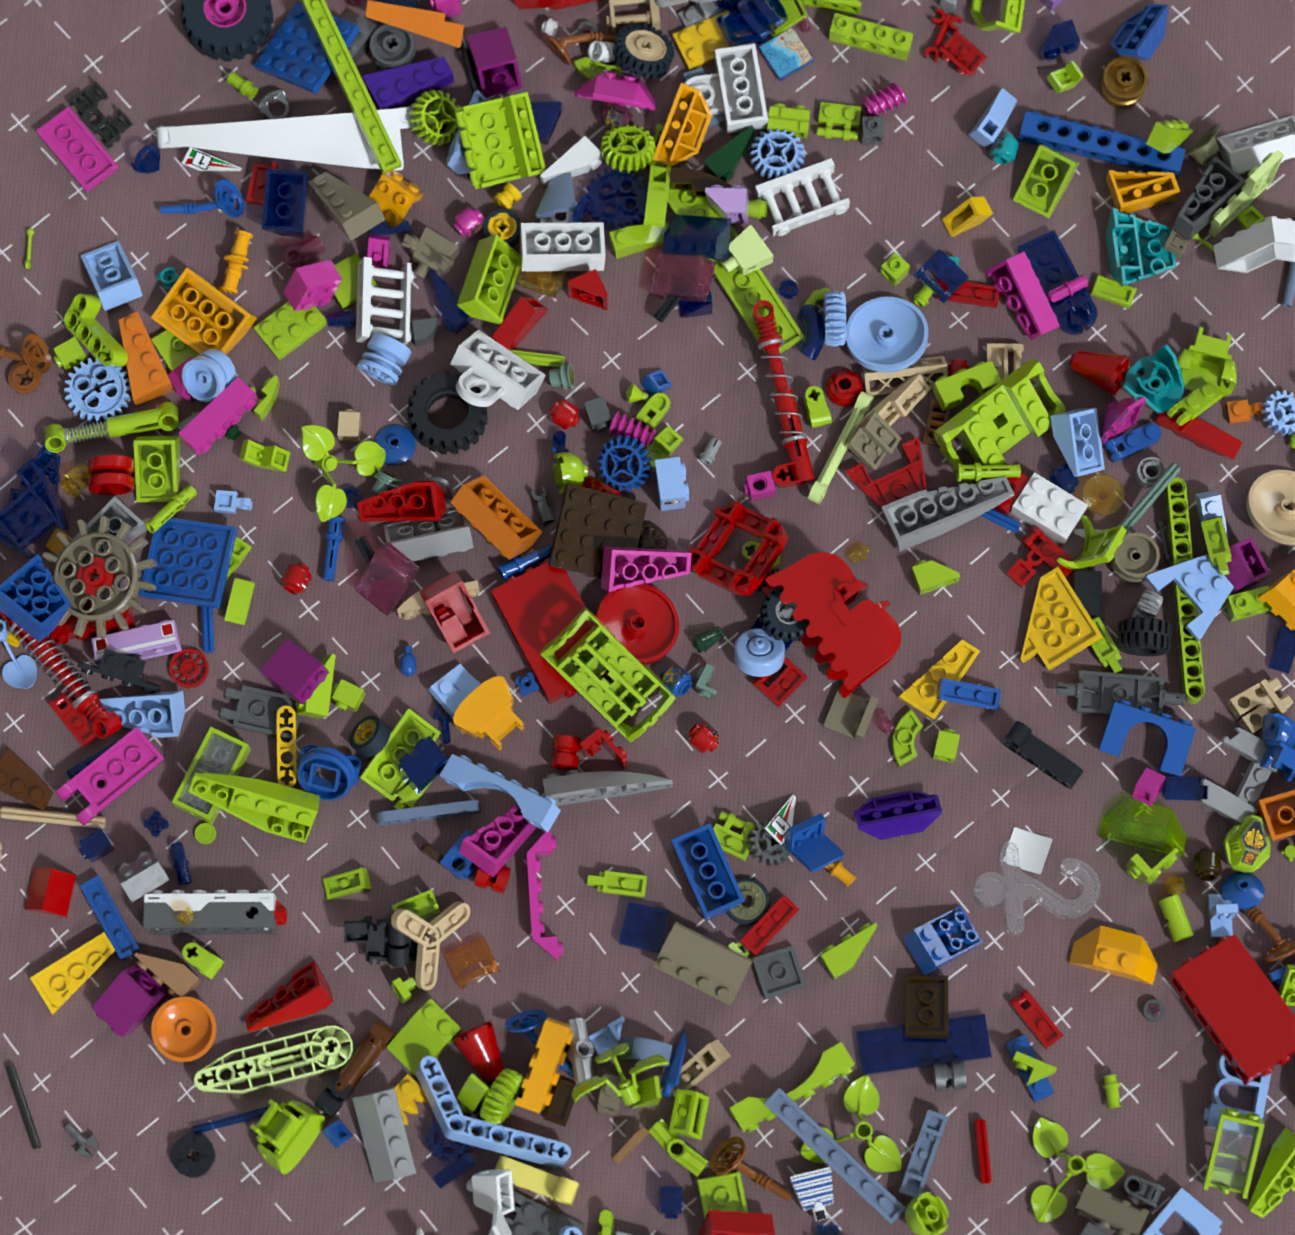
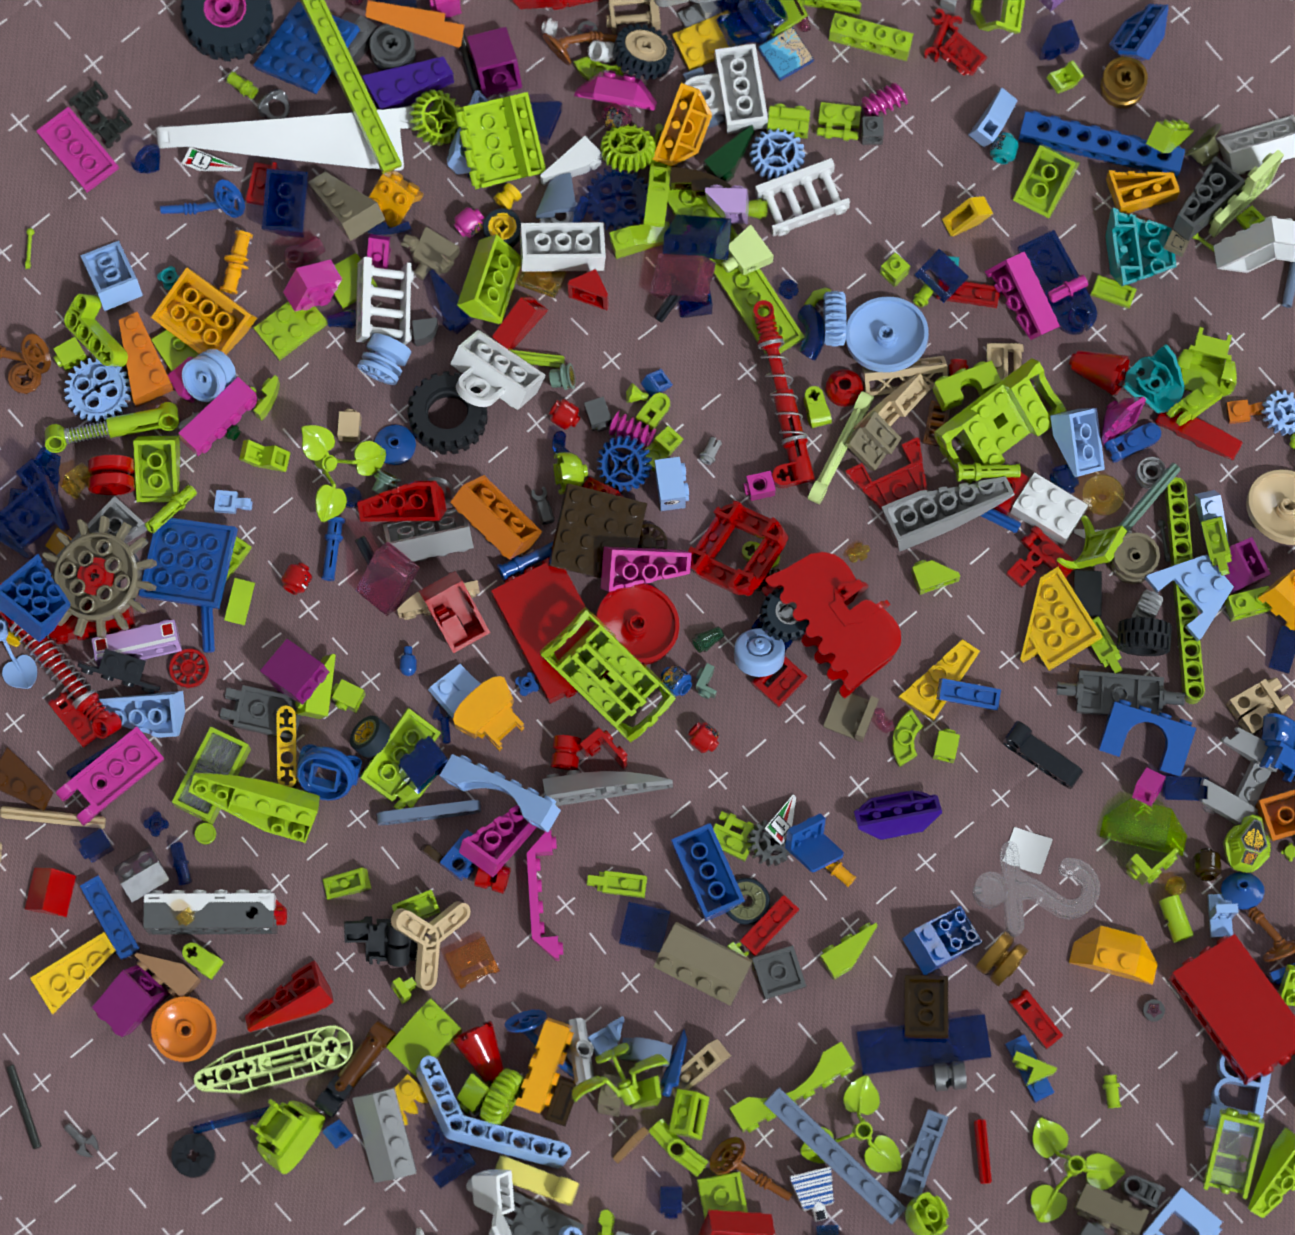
none -> pearl gold wheel [975,931,1029,987]

